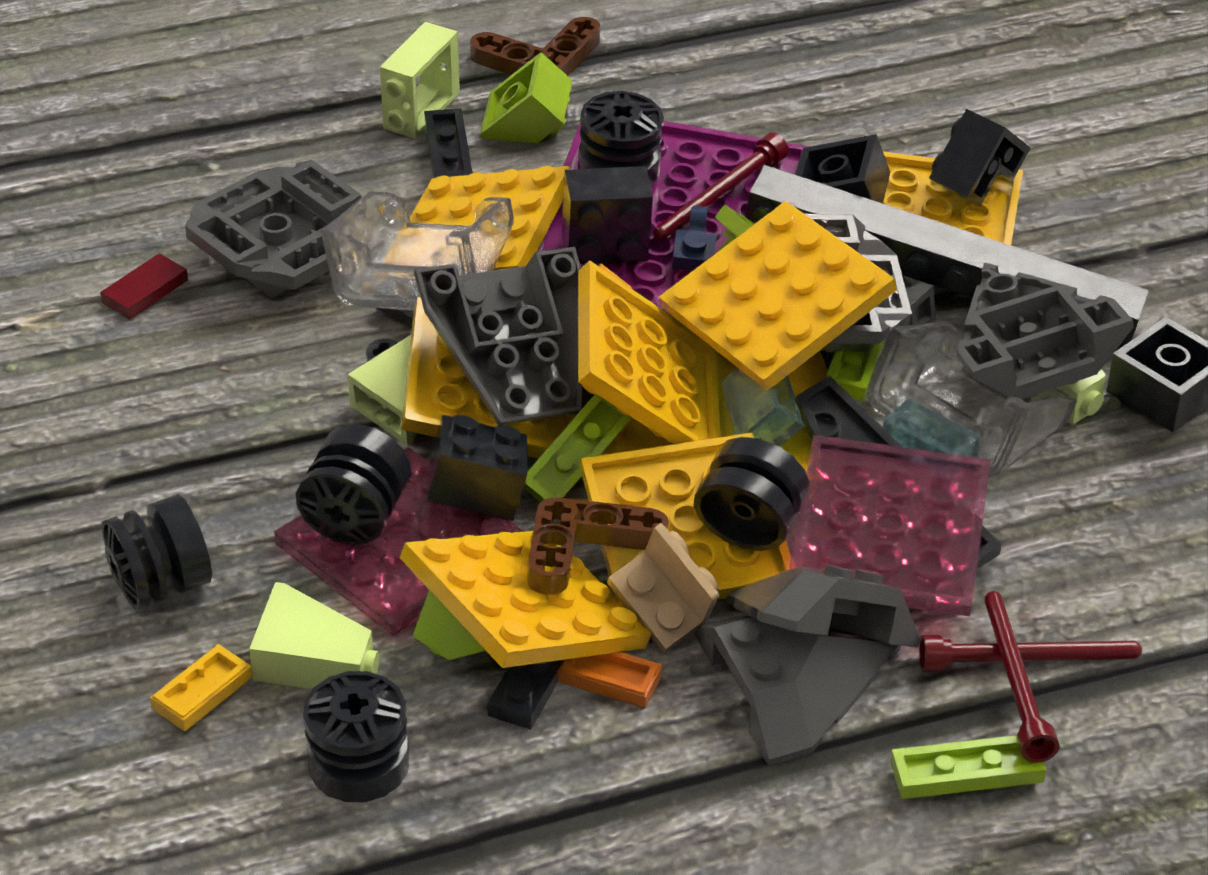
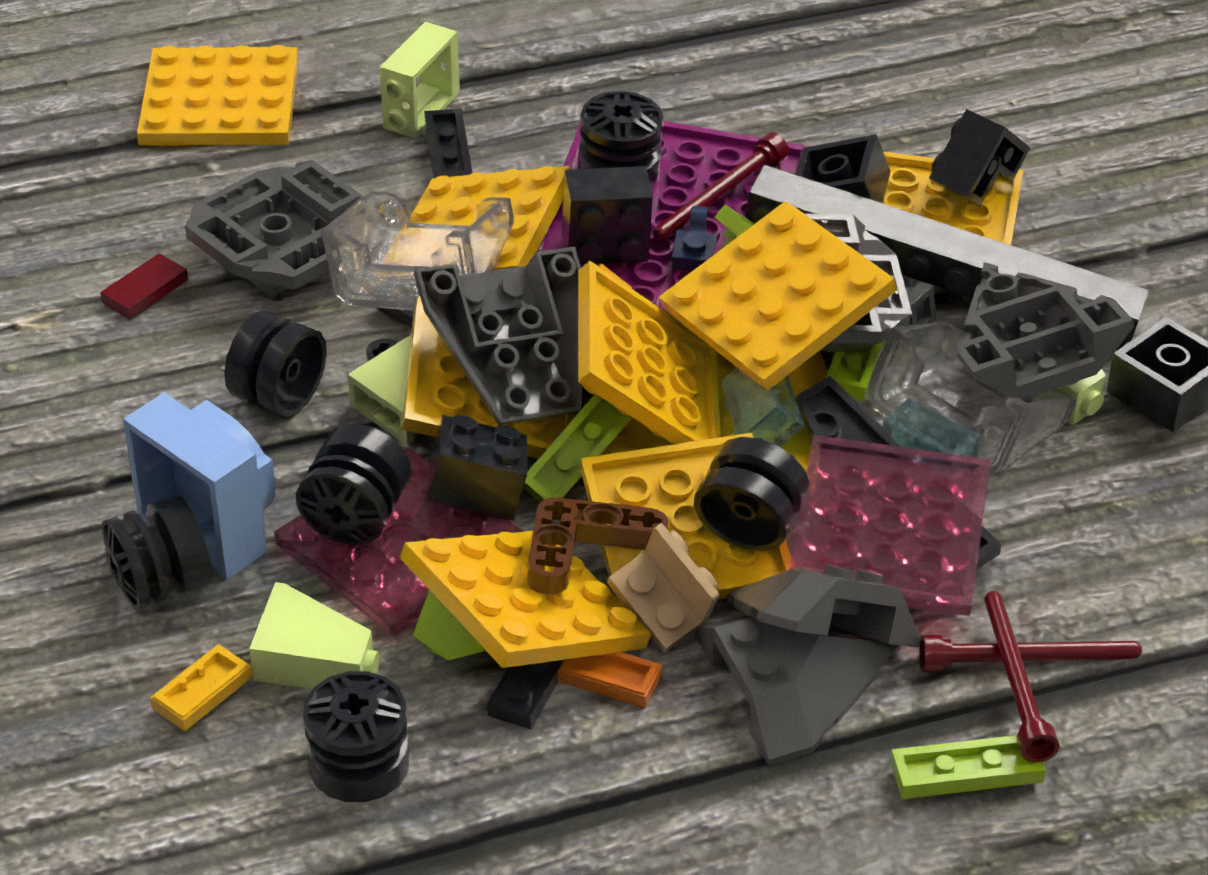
reddish brown beam [470,17,600,76] -> none
lime slope [480,52,572,143] -> none
none -> light blue container [123,392,276,580]
none -> yellow plate [137,45,299,146]
none -> black wheel [224,310,327,417]

